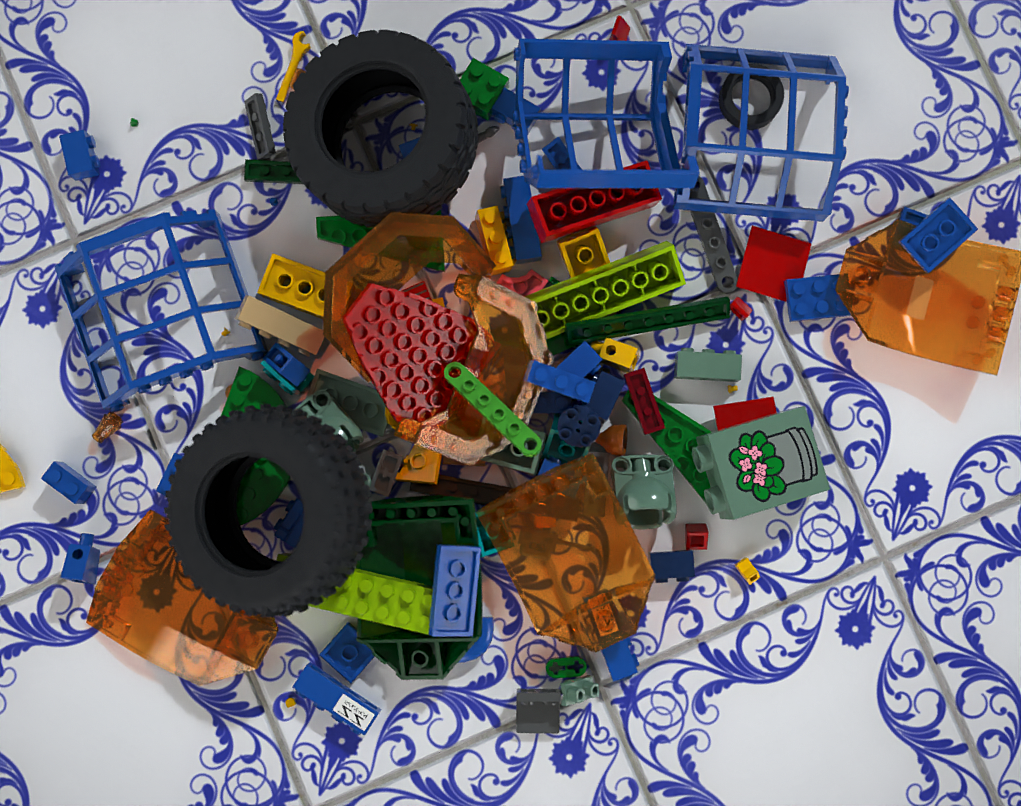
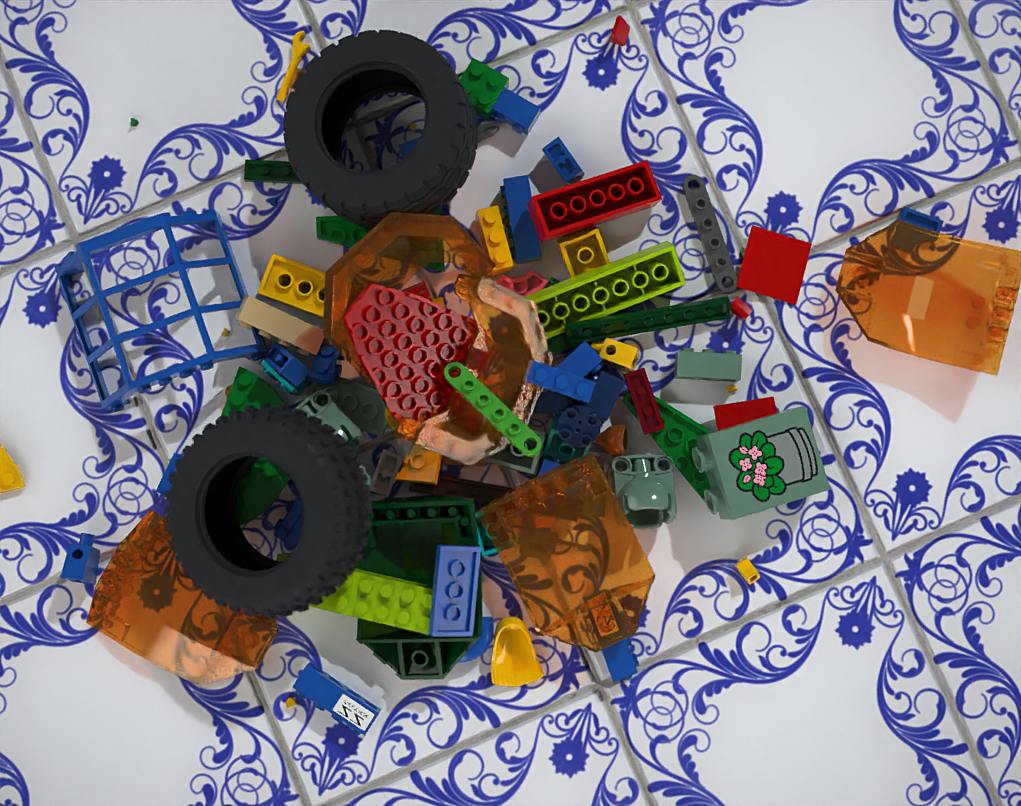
blue brick [41,461,97,504] -> none
blue brick [59,129,101,181] -> none
clear orange cone [92,411,123,443] -> none
dark grey plate [244,93,276,160] -> none
blue tile [319,622,375,684] -> none
blue window [512,38,700,188] -> none
dark grey bracket [516,688,561,734] -> none
green beam [546,656,587,678] -> none
sand green hips [560,675,599,706] -> none
dark blue brick [648,550,695,583] -> none
blue window [673,44,849,222] -> none
red slope [685,523,709,550] -> none
black tyre [719,63,784,130] -> none
blue plate [784,274,853,322] -> none
blue plate [899,198,978,273] -> none
none -> blue bracket [309,339,347,385]
none -> yellow hair [491,617,544,687]

